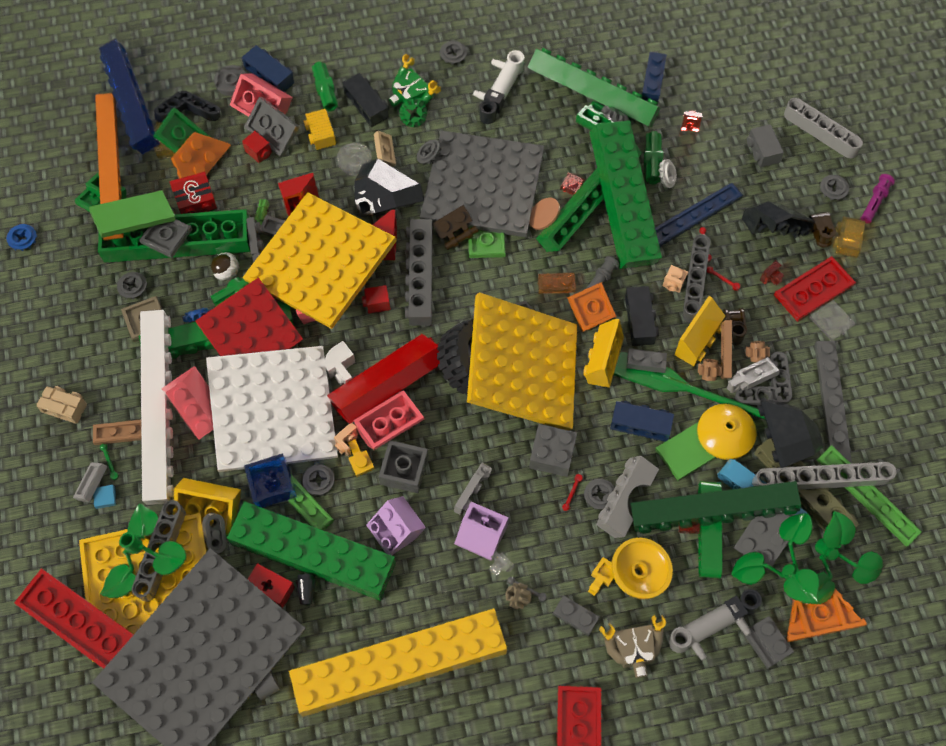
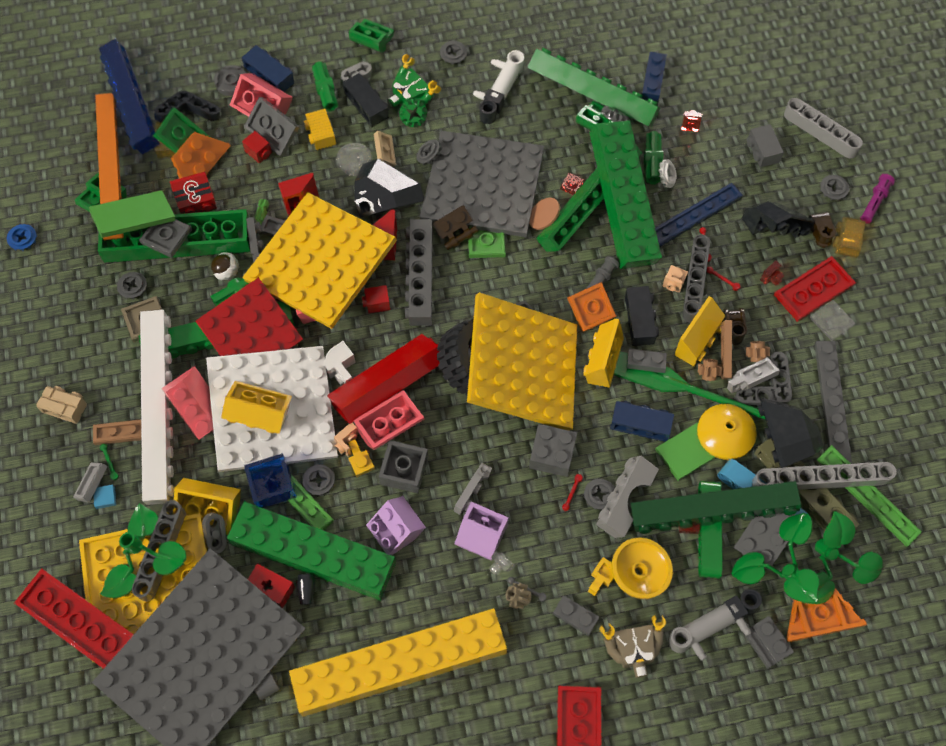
blue gear [182,308,212,322] -> none
clear orange plate [537,273,576,294] -> none
none -> yellow slope [221,381,292,434]
none -> light grey beam [341,62,372,82]
none -> green brick [349,19,394,53]

